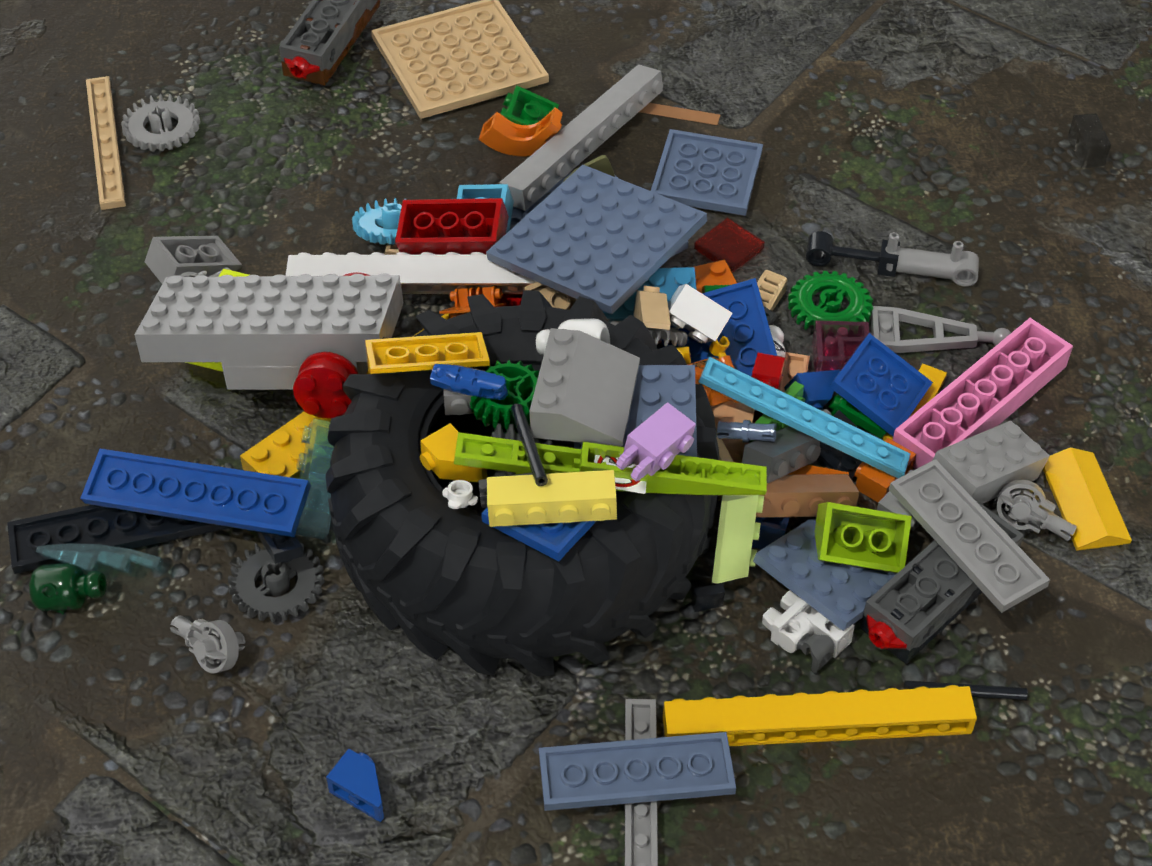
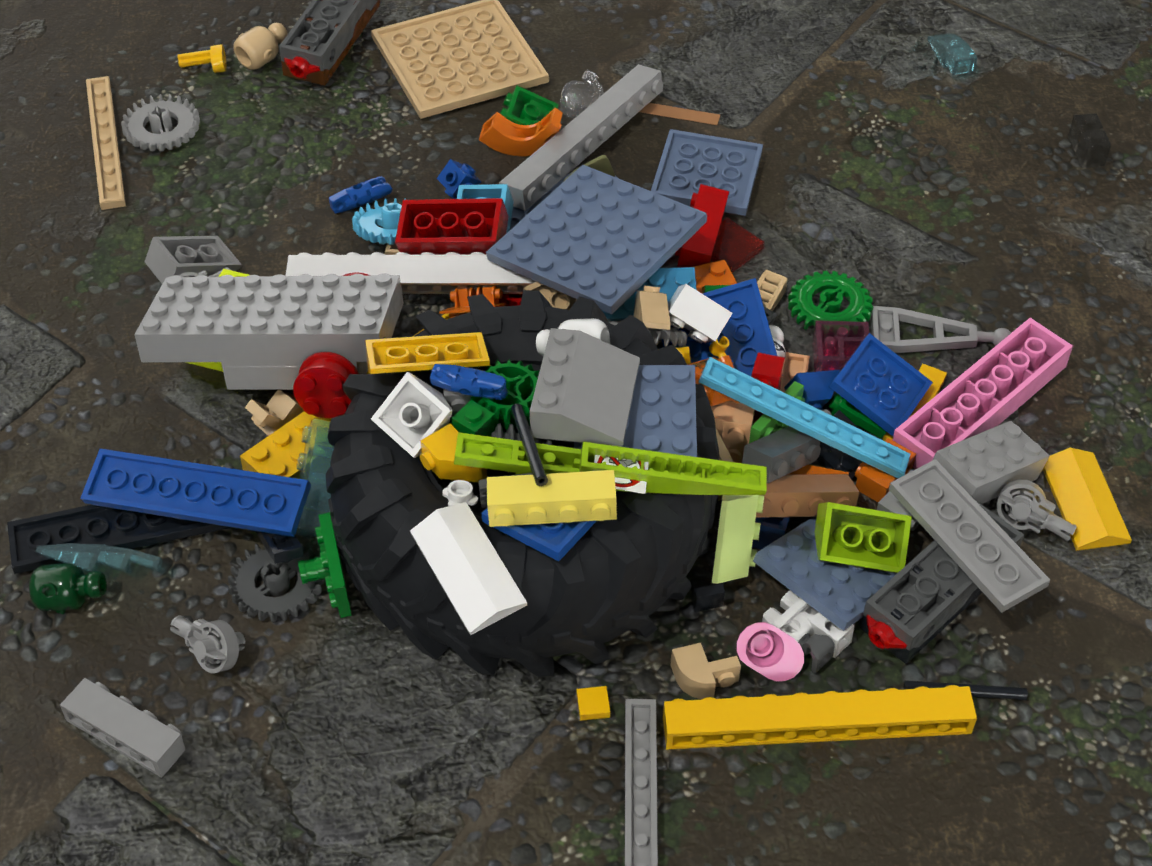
blue slope [326,749,384,822] -> none
sand blue plate [539,732,736,811] -> none
lavender hinge [616,402,696,482] -> none
sand blue pin [717,420,776,443] -> none
light grey piece [806,231,979,287] -> none
none -> light grey brick [60,678,186,778]
none -> yellow piece [177,44,227,73]
none -> tan piece [234,22,288,70]
none -> tan brick [245,390,304,436]
none -> green plate [298,512,352,618]
none -> blue hinge [329,176,392,214]
none -> white slope [371,372,453,458]
none -> white slope [410,502,527,635]
none -> blue brick [437,159,481,199]
none -> green brick [452,400,495,437]
none -> clear helmet [559,70,604,119]
none -> yellow tile [576,686,610,721]
none -> tan brick [671,643,741,699]
none -> red brick [675,184,729,268]
none -> bright pink piece [736,622,804,681]
none -> clear light blue slope [928,33,977,75]

